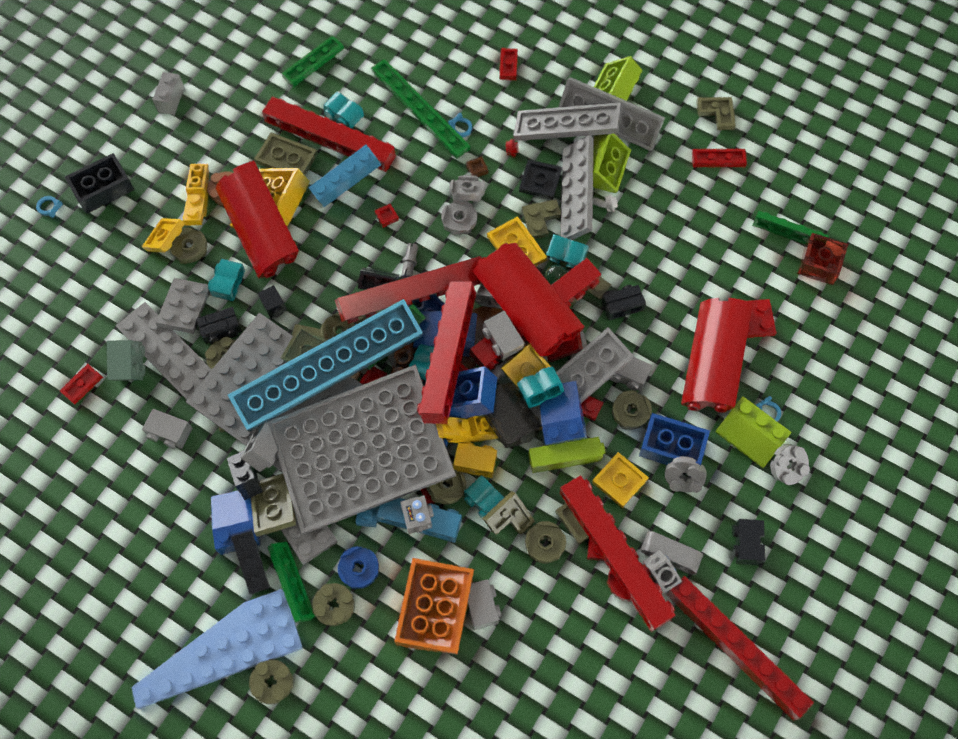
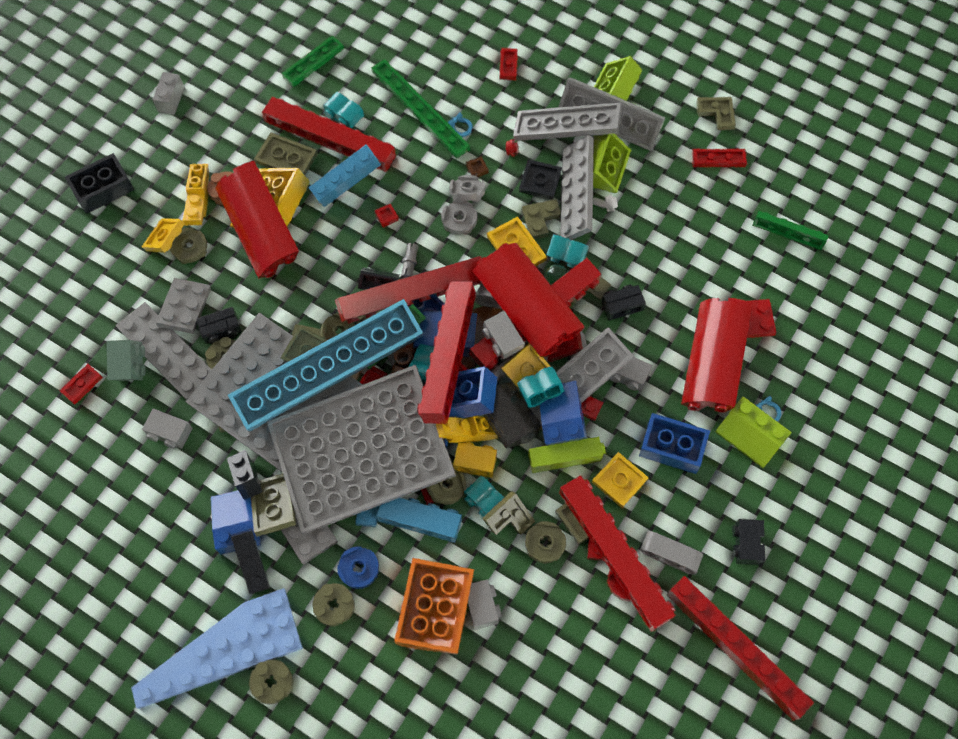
dark azure piece [36,196,63,218] -> none
teal brick [208,259,245,301] -> none
light grey slope [241,422,278,472] -> none
black brick [257,285,287,319] -> none
green plate [267,542,316,623] -> none
light grey head [401,496,434,534] -> none
olive plate [612,391,652,430] -> none
light grey head [642,550,682,593] -> none
light grey plate [665,457,707,492] -> none
light grey plate [770,444,810,485] -> none
clear red brick [797,233,848,285] -> none

